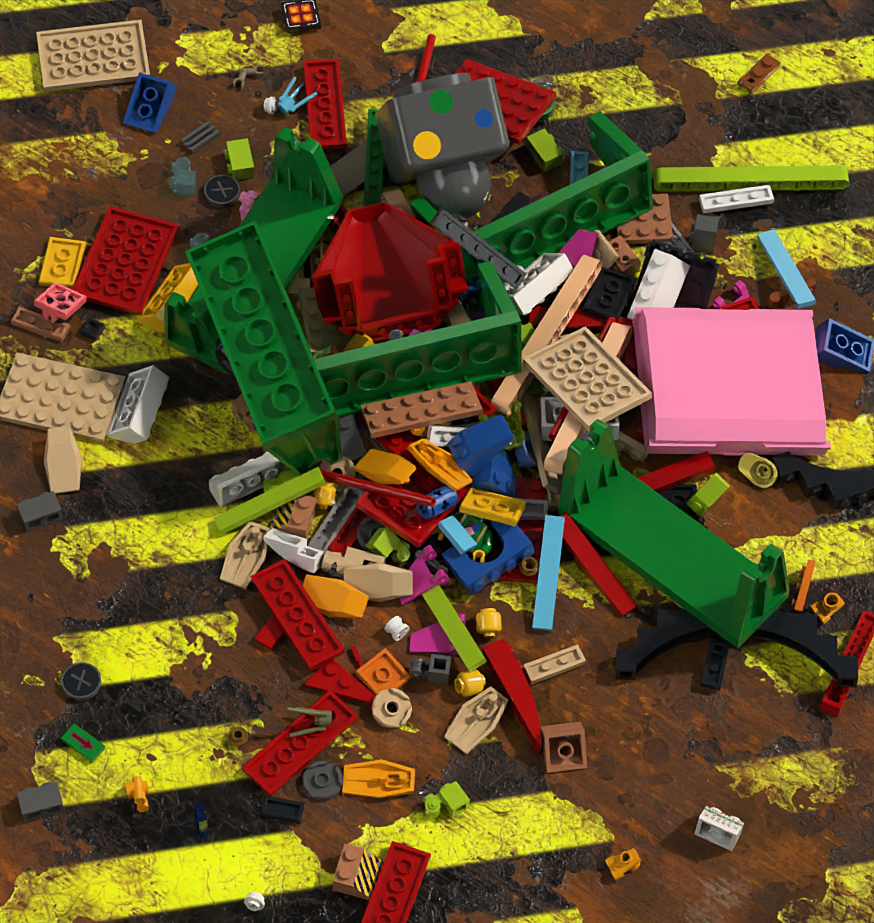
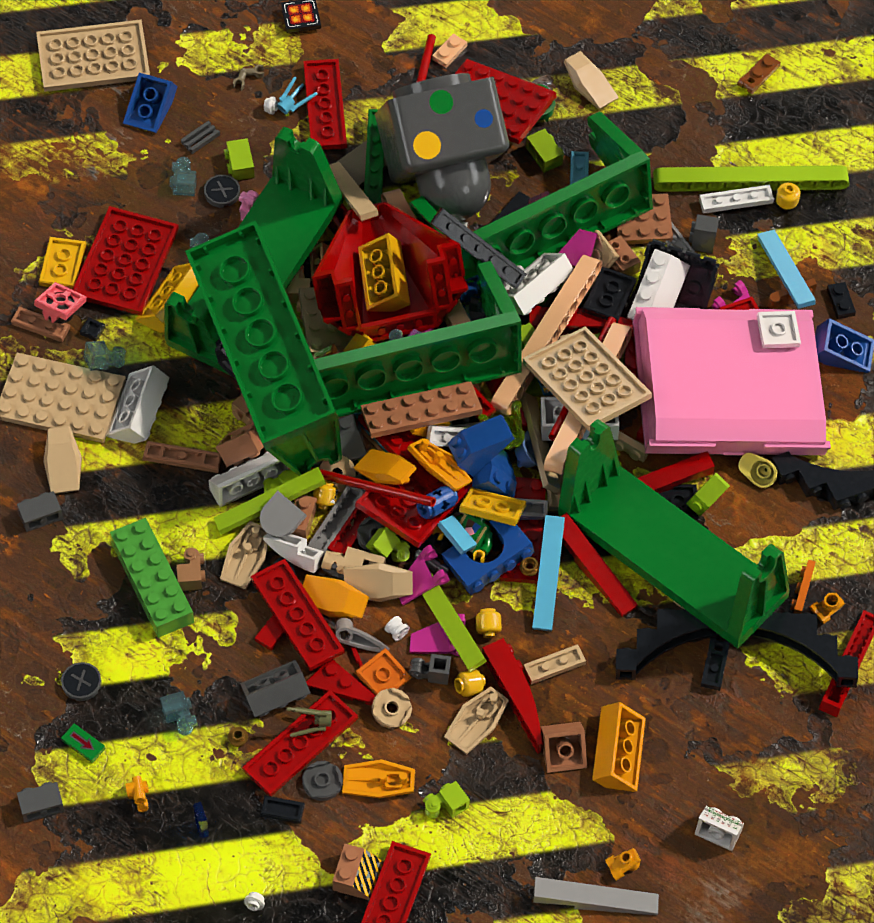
none -> clear light blue brick [83,341,126,371]
none -> bright green brick [110,518,194,638]
none -> nougat plate [143,441,222,473]
none -> clear light blue brick [160,691,198,736]
none -> medium nougat brick [177,548,206,591]
none -> nougat slope [216,422,264,467]
none -> dark grey slope [240,660,310,717]
none -> light grey tile [260,490,307,537]
none -> tan tile [330,162,378,221]
none -> light grey piece [335,618,390,652]
none -> yellow slope [358,233,410,312]
none -> light nougat plate [432,34,467,68]
none -> light grey slope [533,877,659,915]
none -> tan piece [564,51,619,109]
none -> light orange slope [592,702,646,792]
none -> white plate [757,311,801,348]
none -> yellow head [776,182,800,209]
none -> black plate [827,282,856,319]

